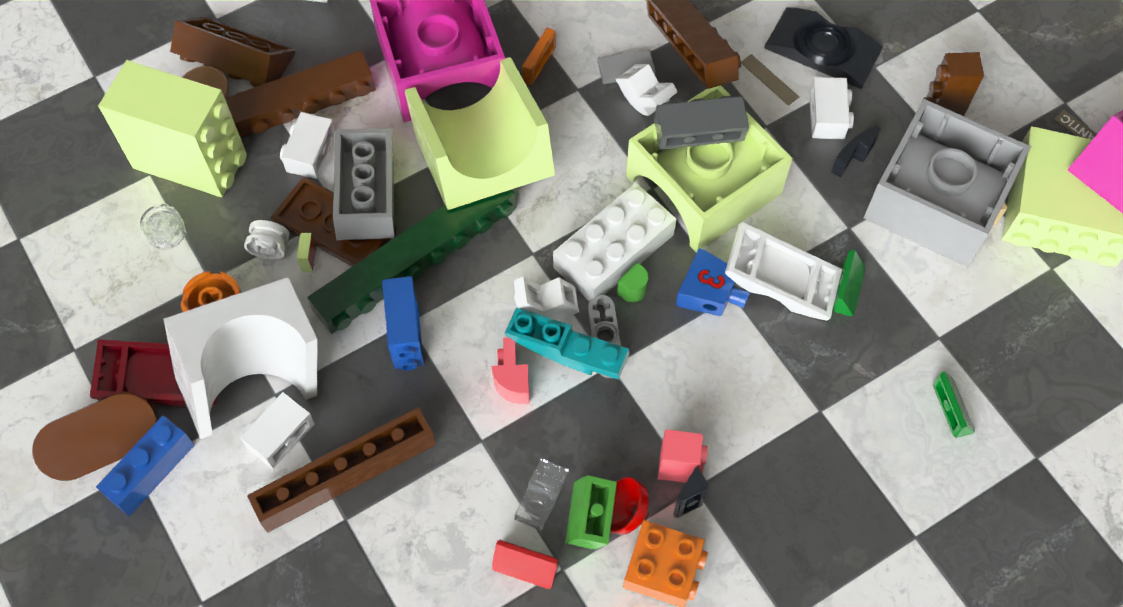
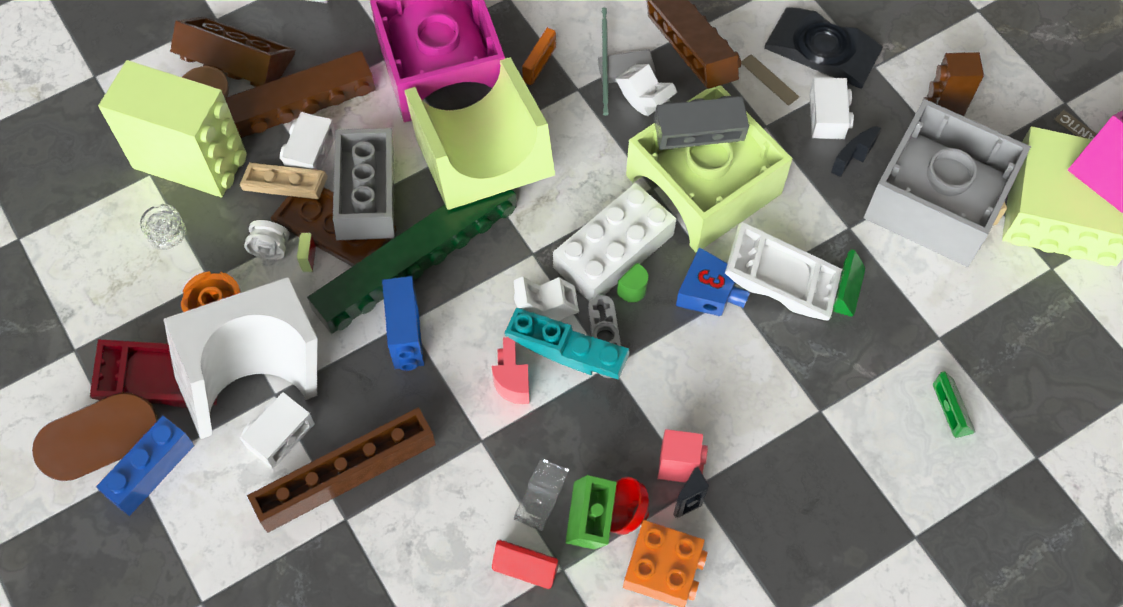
none -> tan tile [240,163,328,199]
none -> sand green piece [602,7,609,116]

